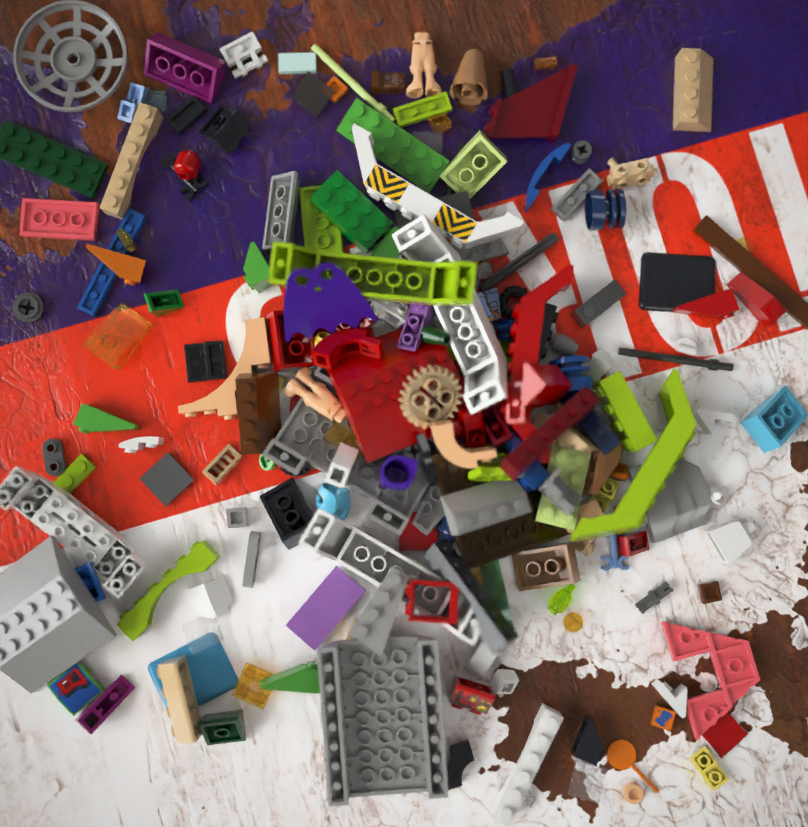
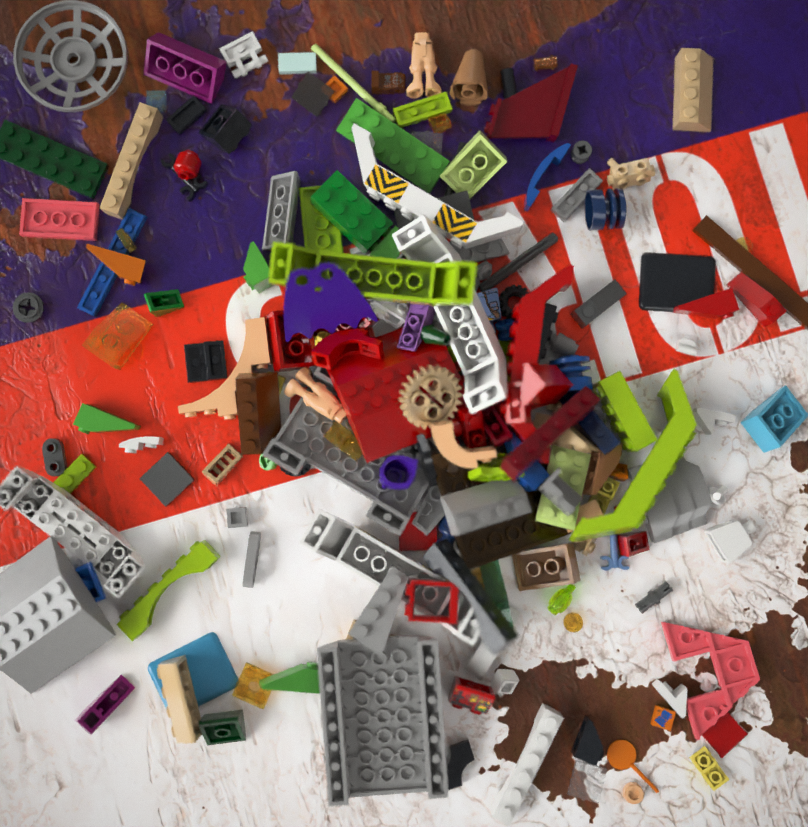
slope [47,661,104,716] -> none
medium blue slope [117,82,150,123] -> none
clear piece [181,616,224,655] -> none
white slope [188,575,234,619] -> none
black slope [259,477,314,550] -> none
medium lavender tile [285,565,366,651] -> none
medium azure helmet [316,483,351,520] -> none
white slope [325,442,359,489] -> none
white tile [584,350,613,383] -> none
pearl dark grey bar [618,347,734,371] -> none
reddish brown tile [697,580,722,604] -> none

